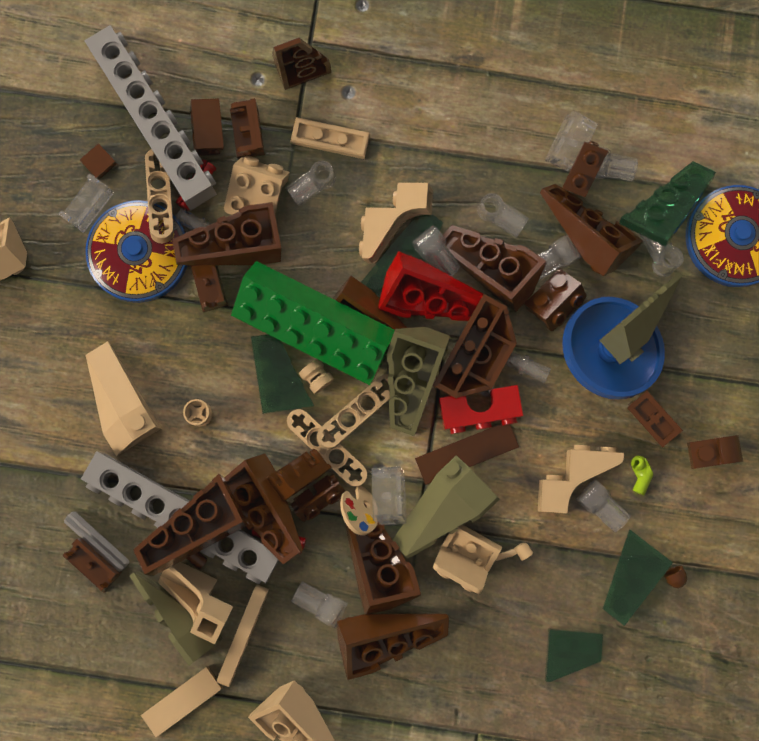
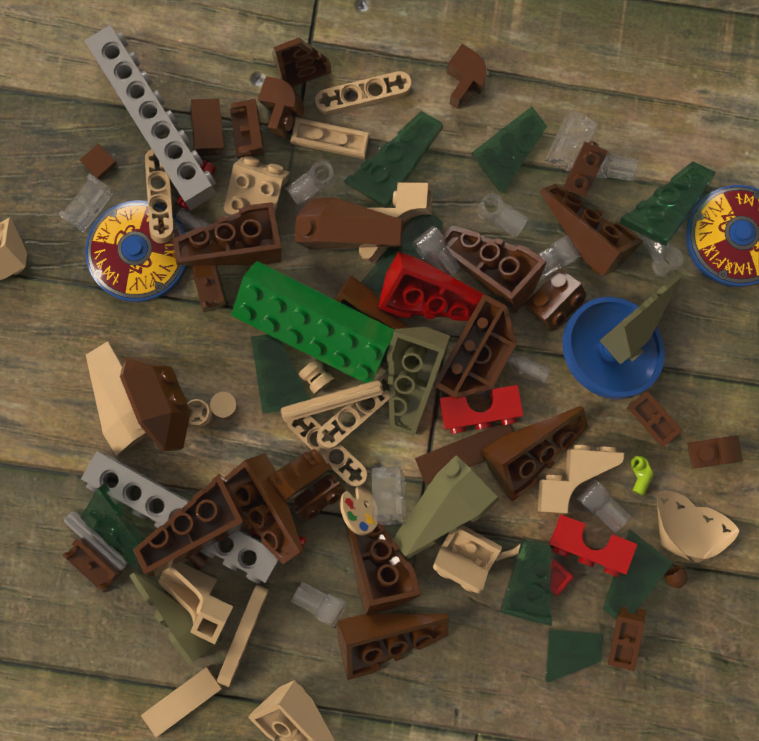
none -> clear green wing [80,483,145,571]
none -> reddish brown wedge [120,357,191,452]
none -> tan tile [210,392,237,418]
none -> reddish brown brick [258,76,304,139]
none -> tan axle [281,380,383,422]
none -> reddish brown wedge [294,197,404,249]
none -> tan beam [315,71,411,115]
none -> clear green wing [344,111,443,208]
none -> reddish brown brick [447,44,486,109]
none -> clear green wing [471,106,547,194]
none -> reddish brown wedge [483,406,588,502]
none -> clear green wing [500,536,552,626]
none -> red tile [536,559,574,596]
none -> red arch [549,514,637,578]
none -> reddish brown hinge [608,606,646,671]
none -> tan piece [657,491,740,562]

